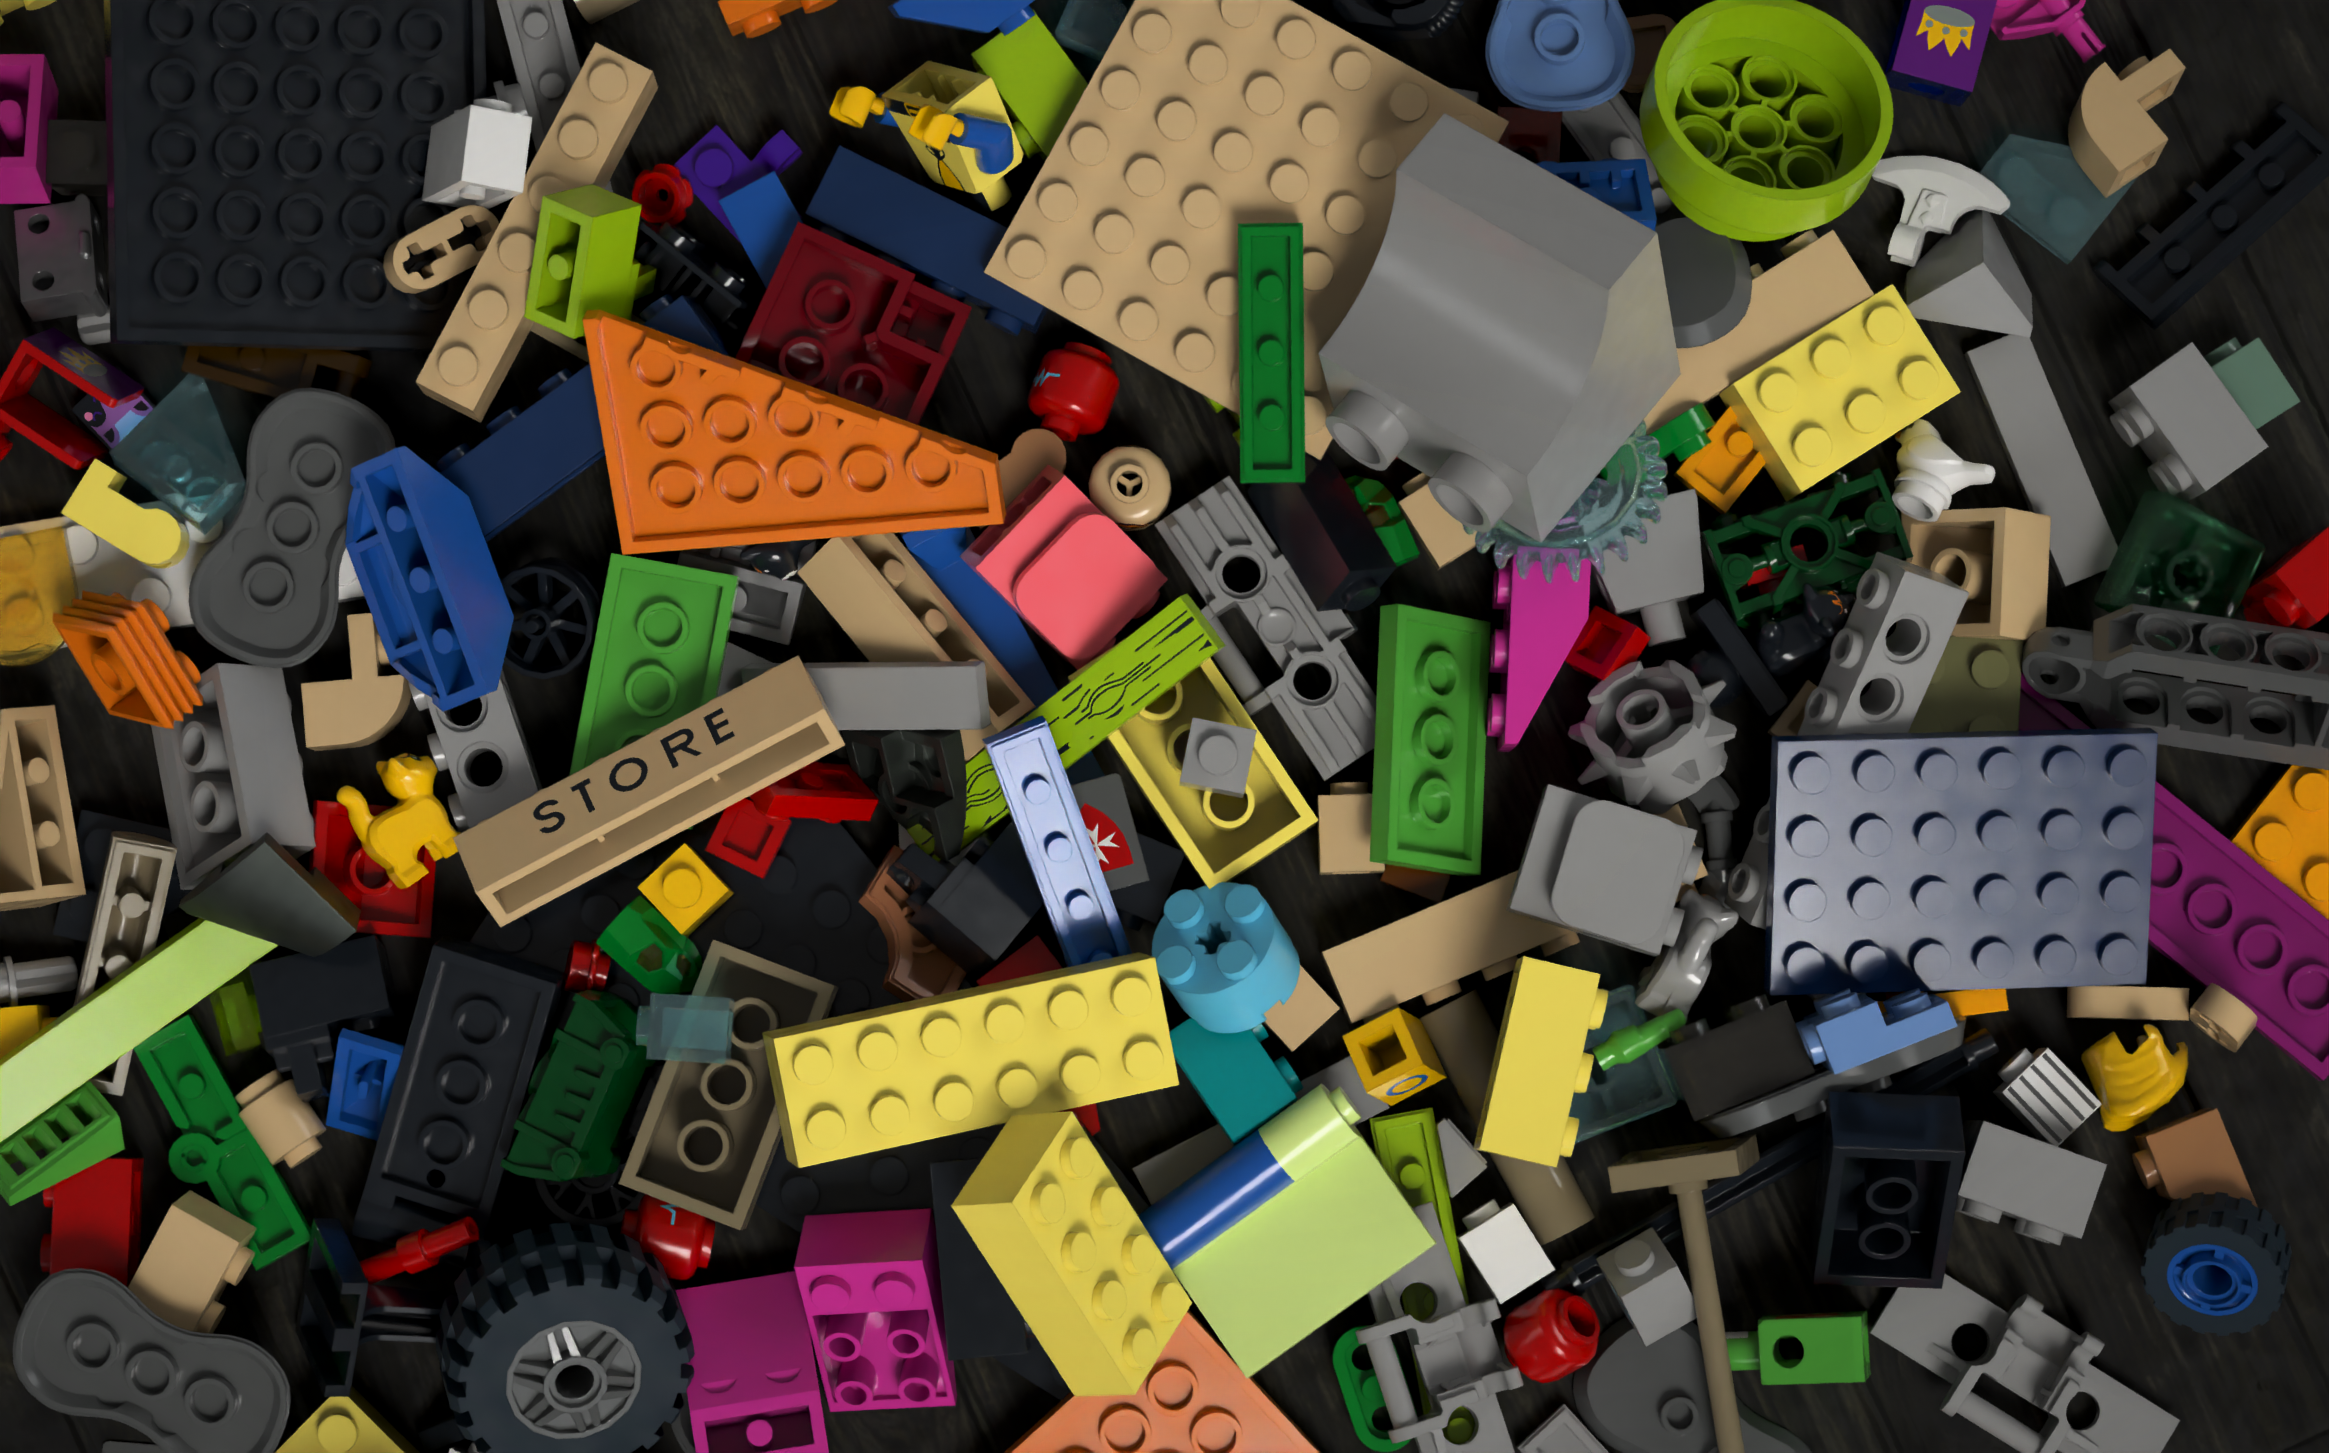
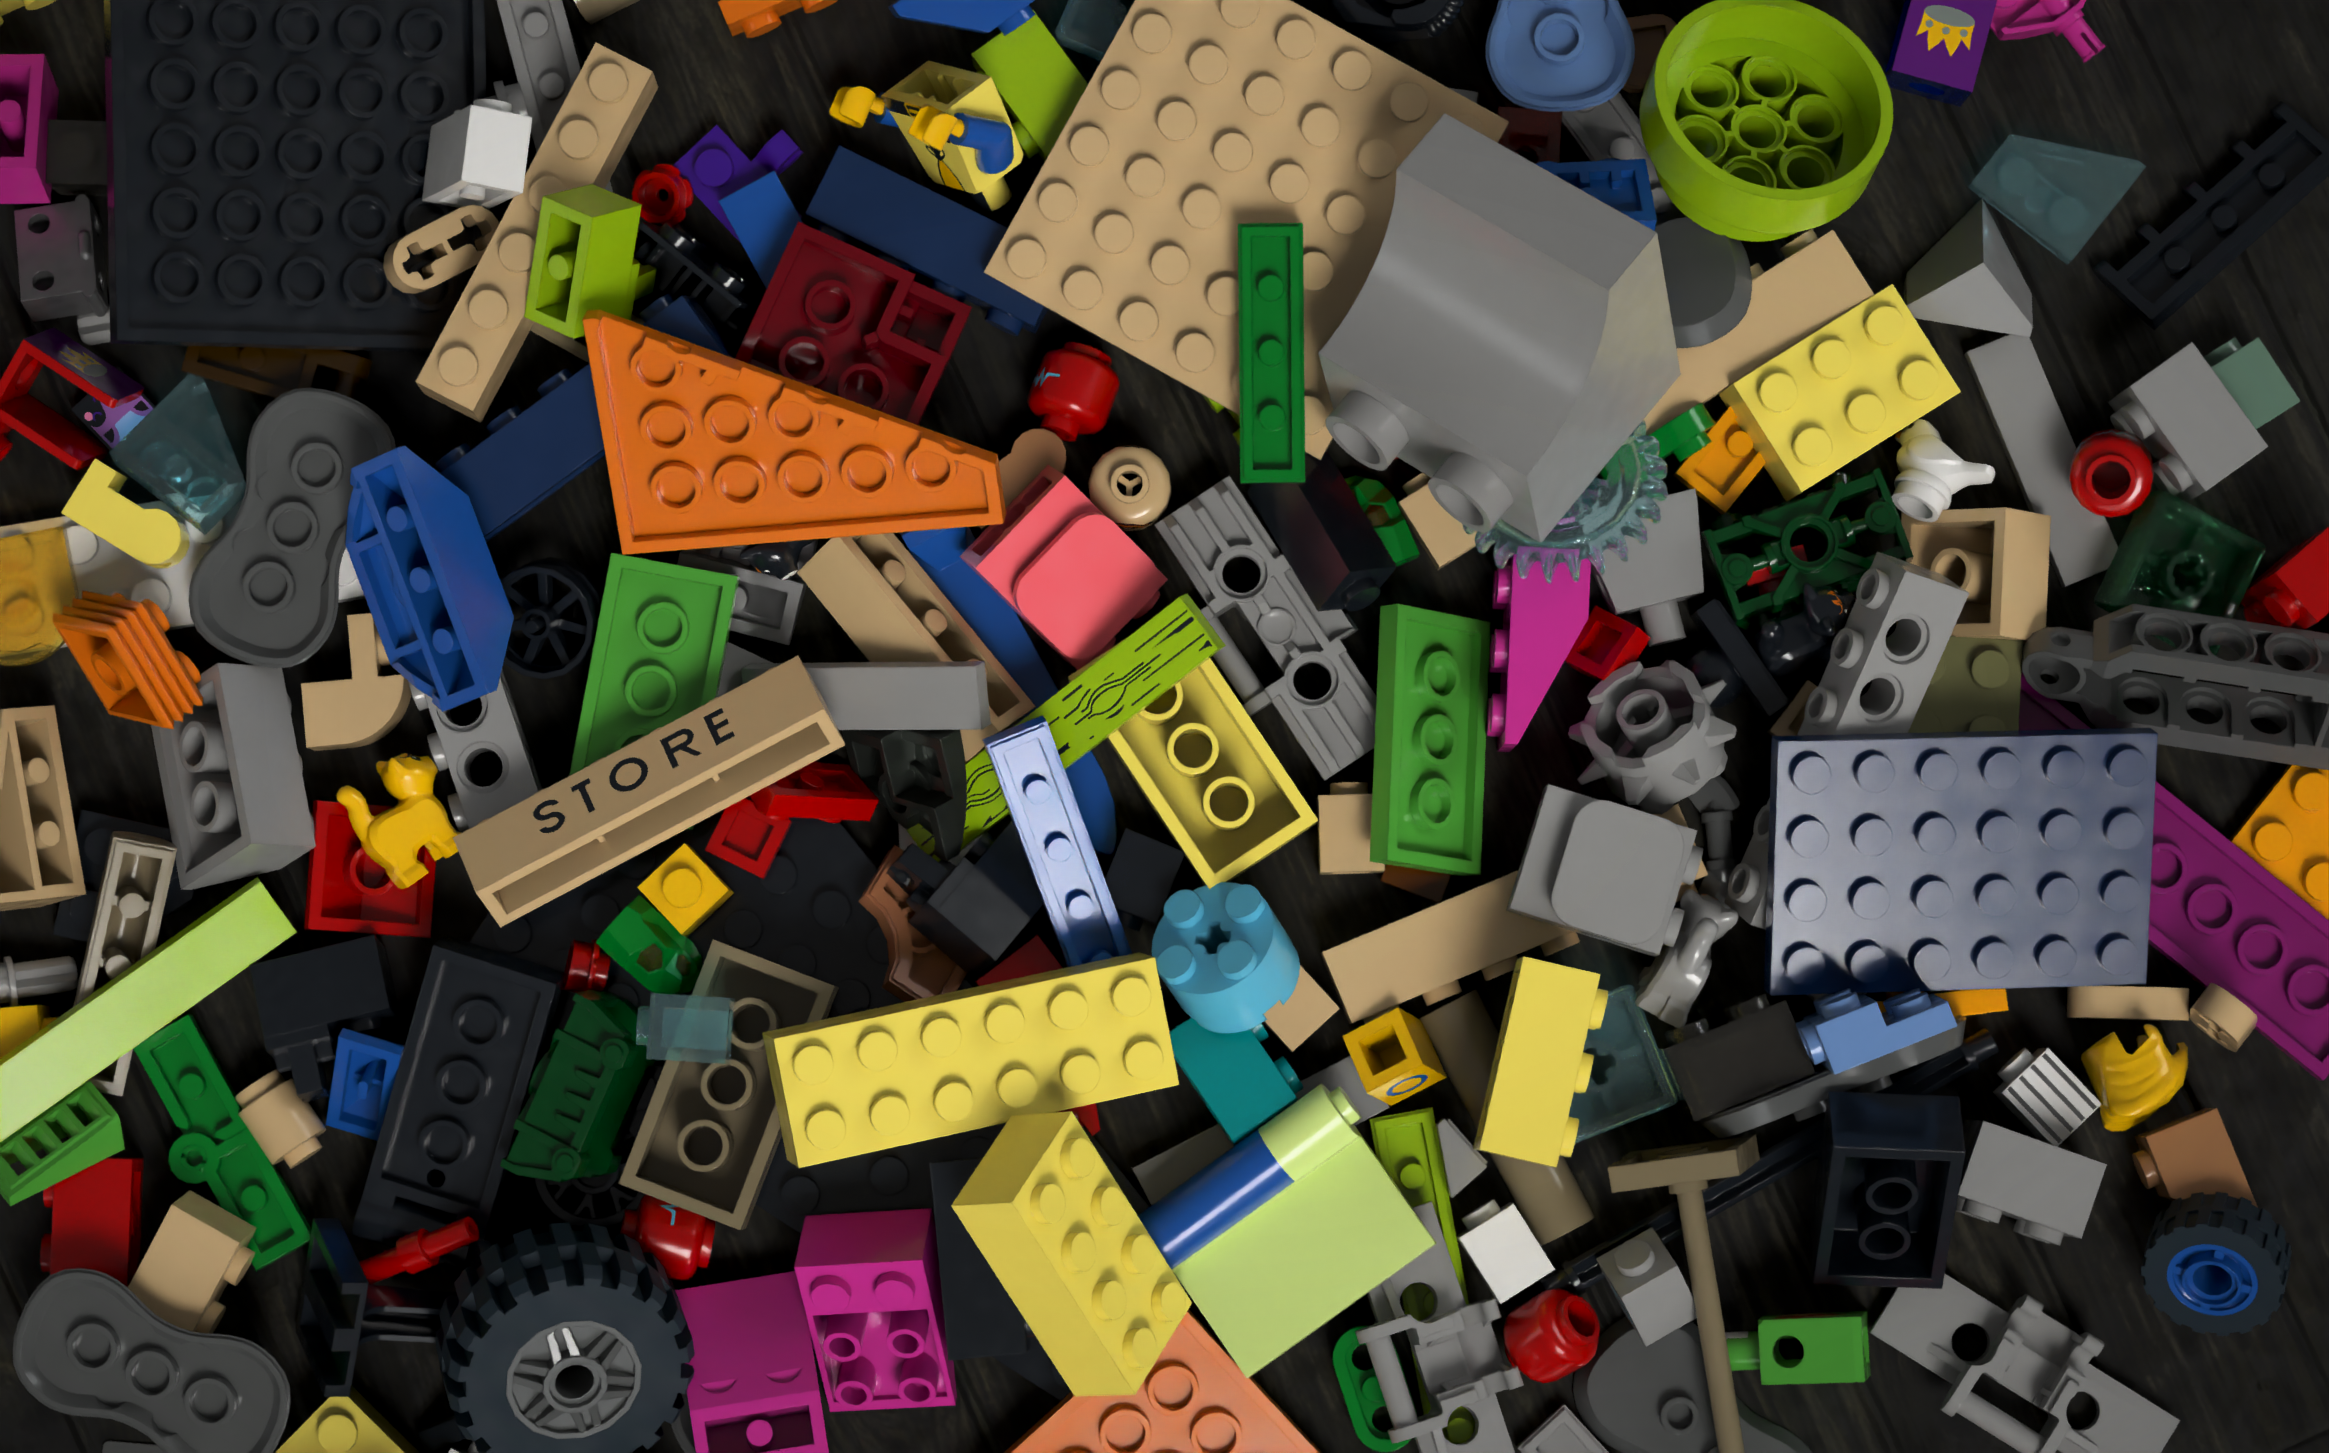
pearl dark grey slope [179,832,361,957] -> none
clear neon green plate [209,982,262,1057] -> none
dark grey sticker [1071,773,1149,891] -> none
light grey brick [1179,717,1257,798] -> none
bright green piece [1592,1009,1686,1071] -> none
white piece [1872,155,2011,268] -> none
tan brick [2068,49,2186,198] -> none
none -> red head [2069,429,2154,518]

